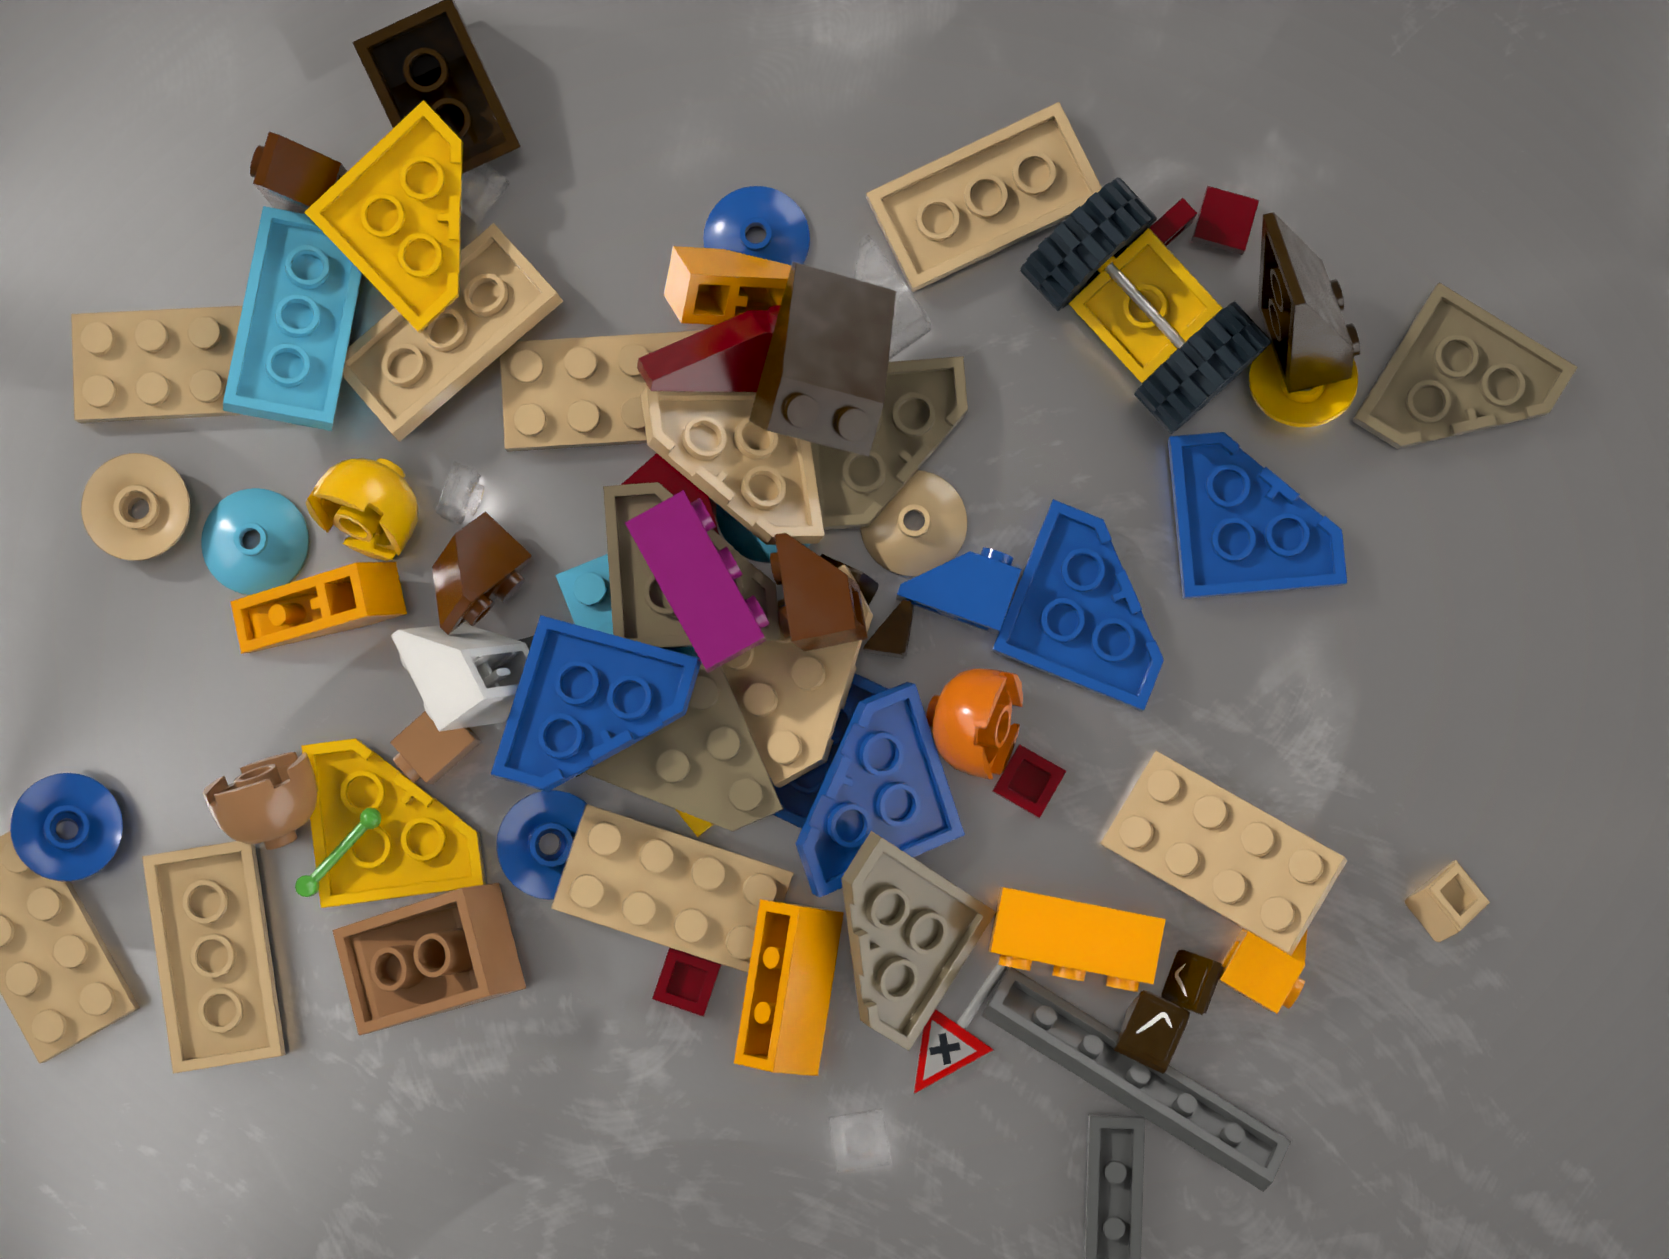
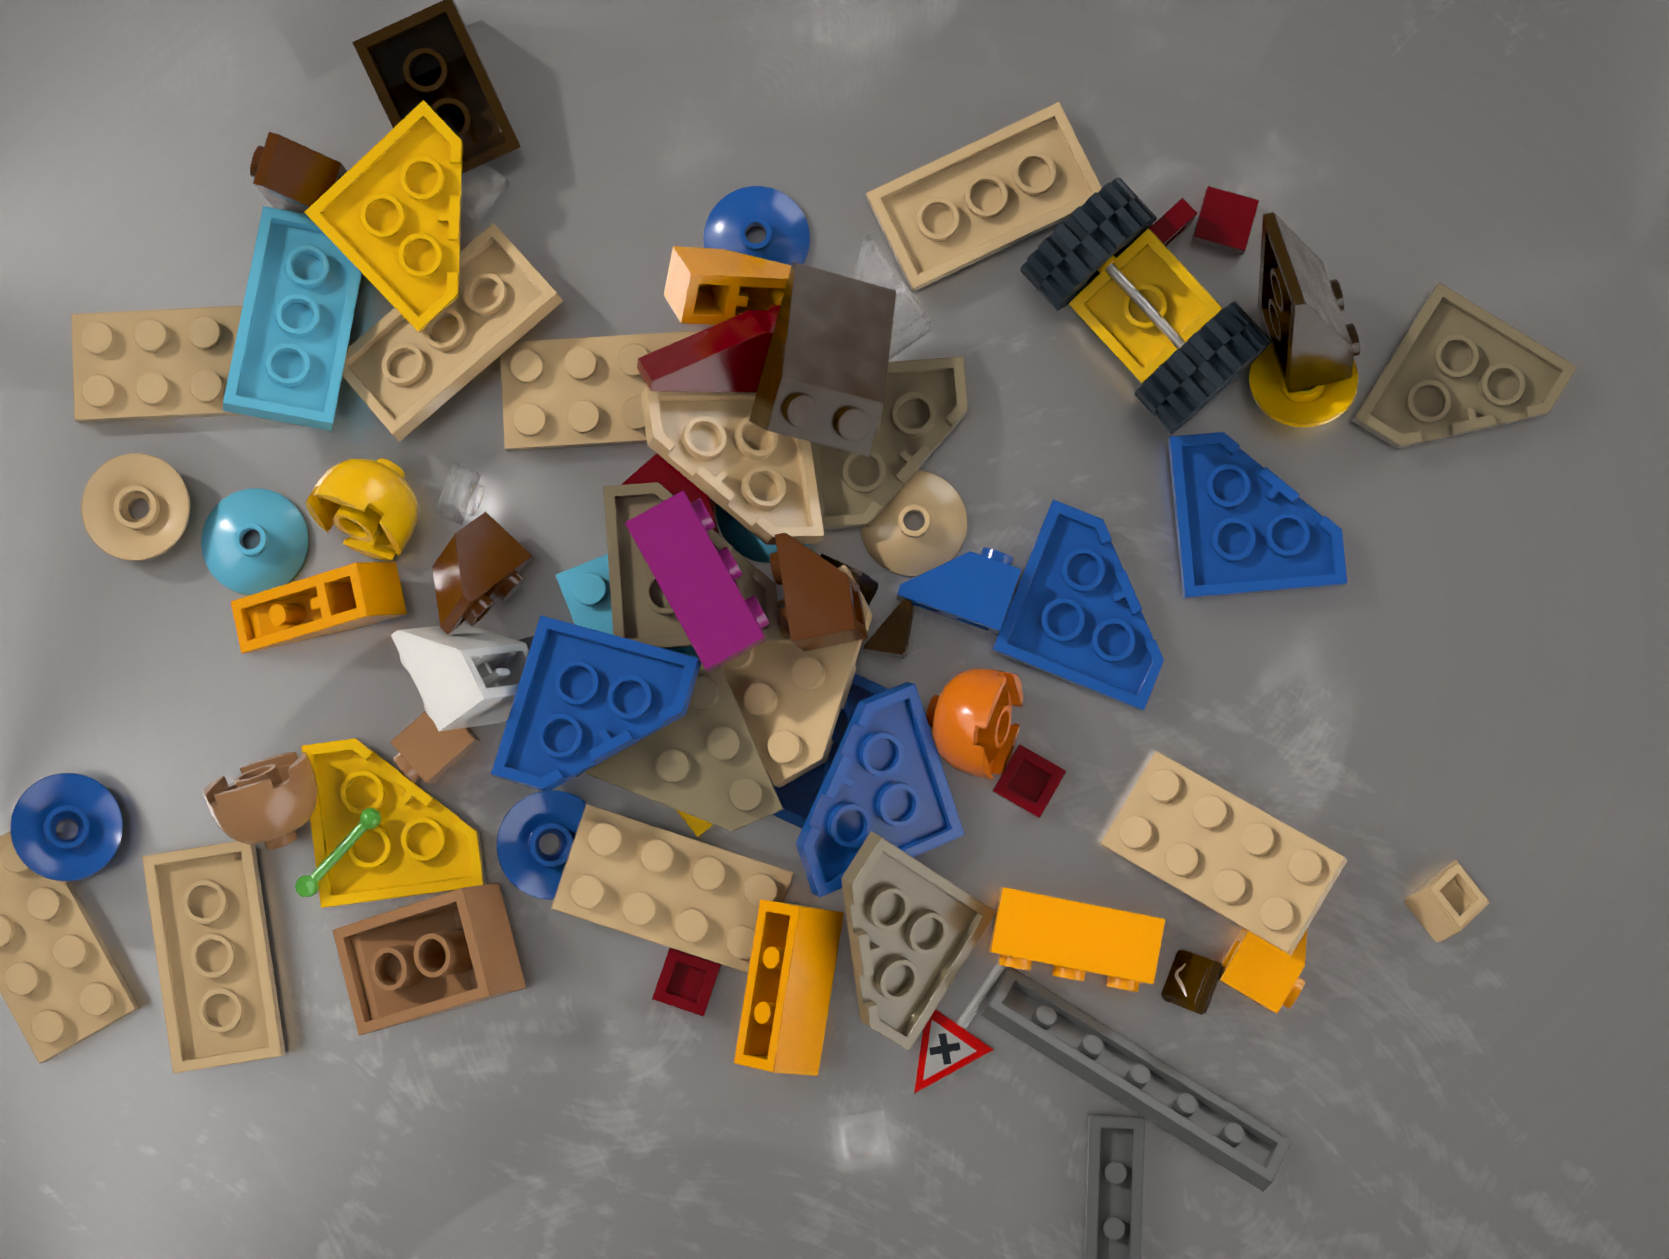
dark brown slope [1114,990,1190,1074] -> none

